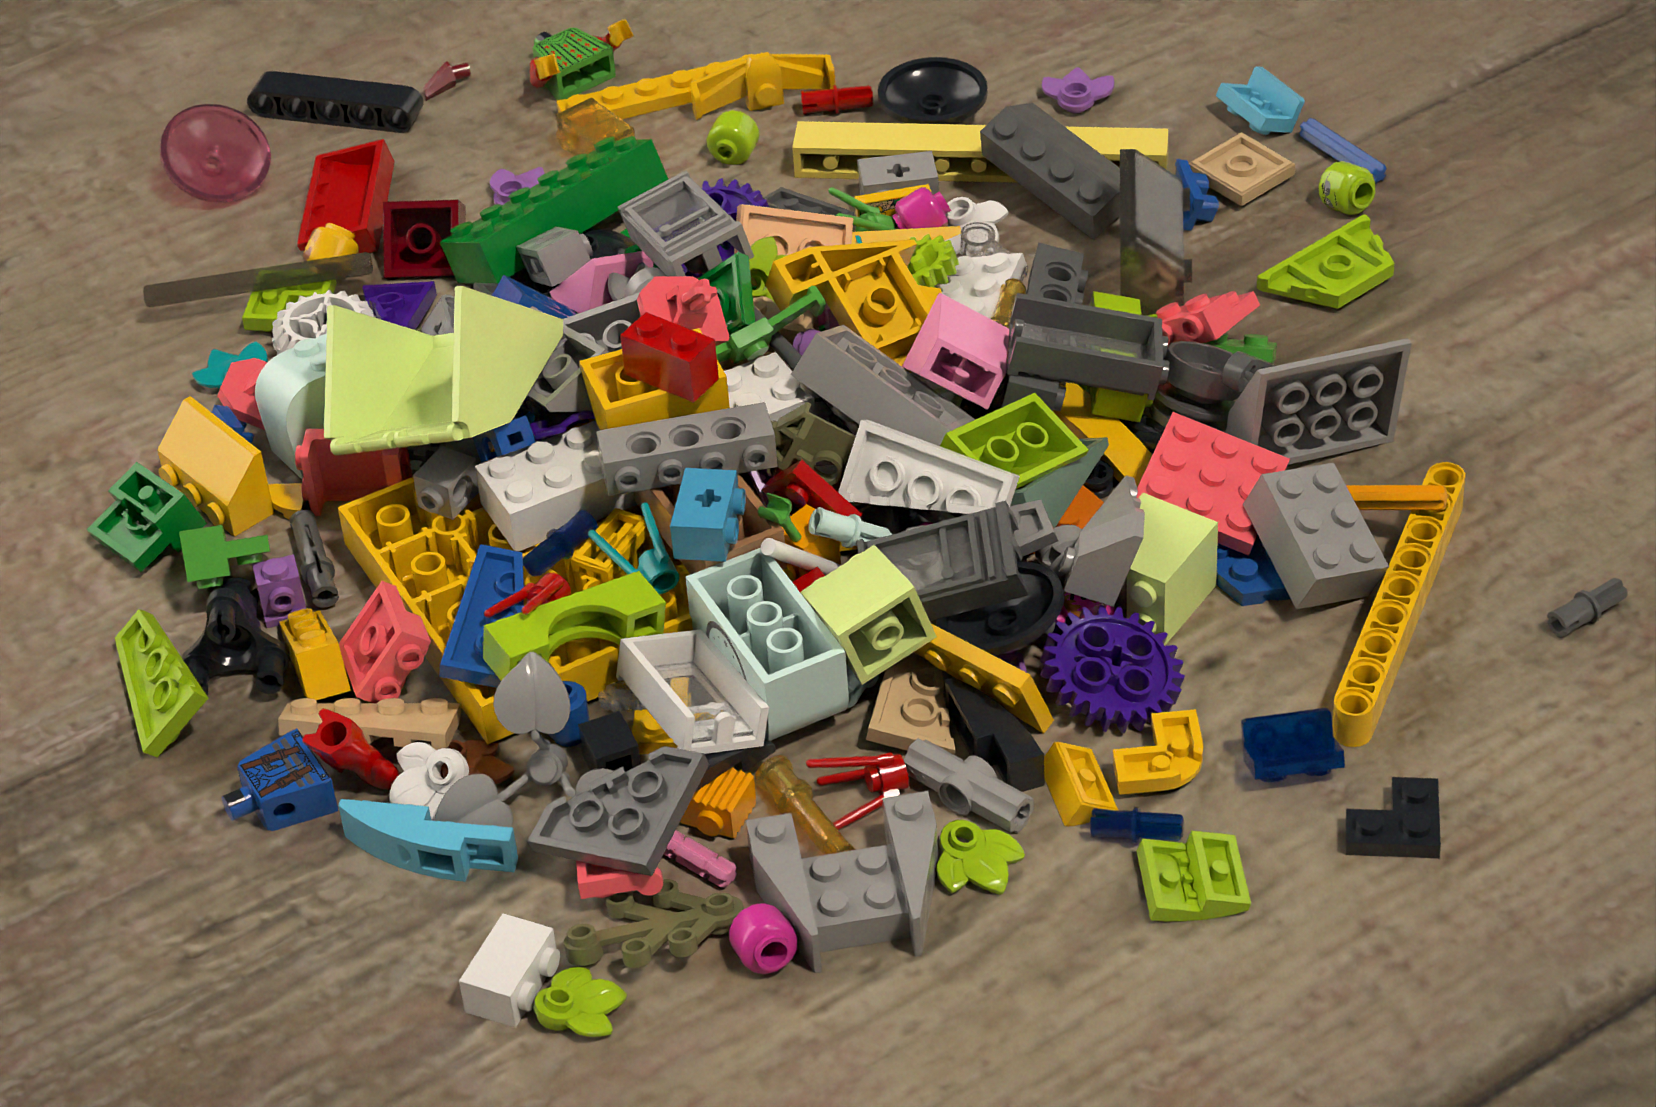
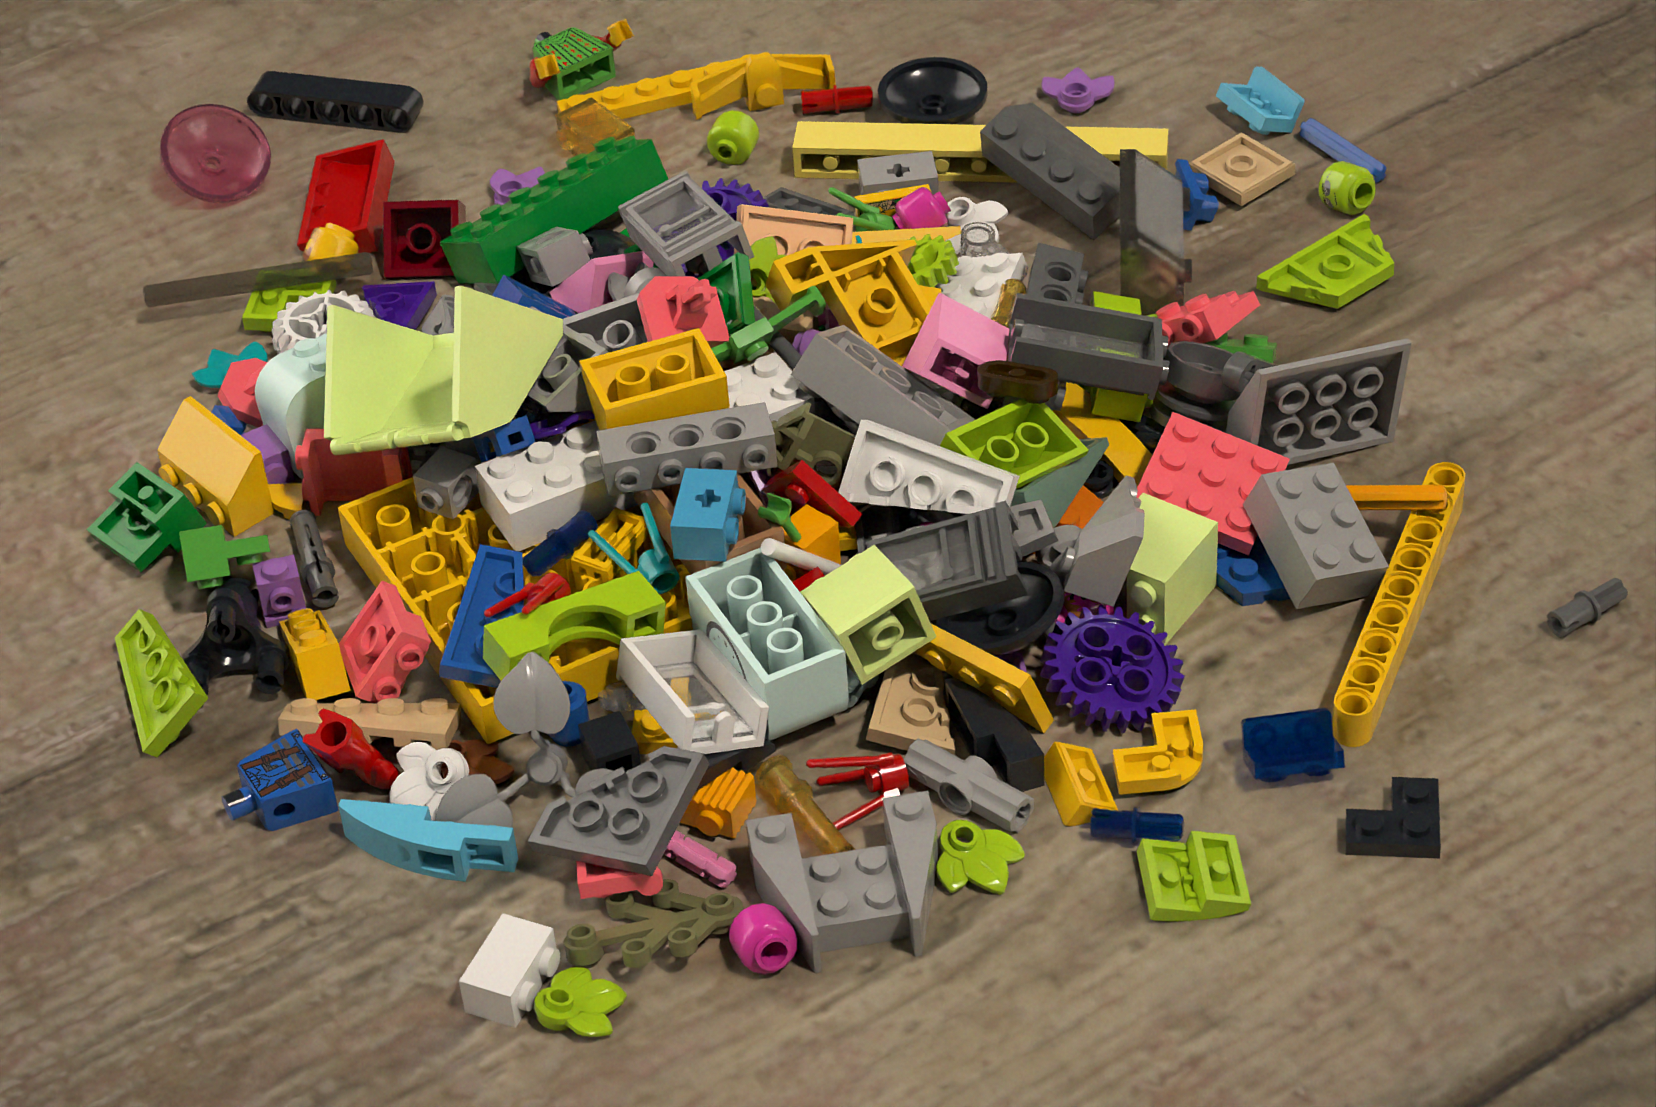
dark red bar [423,61,471,101] -> none
red brick [620,312,719,403] -> none
light aqua axle [809,507,893,548] -> none
none -> medium lavender brick [241,424,294,484]
none -> dark brown plate [977,360,1058,404]

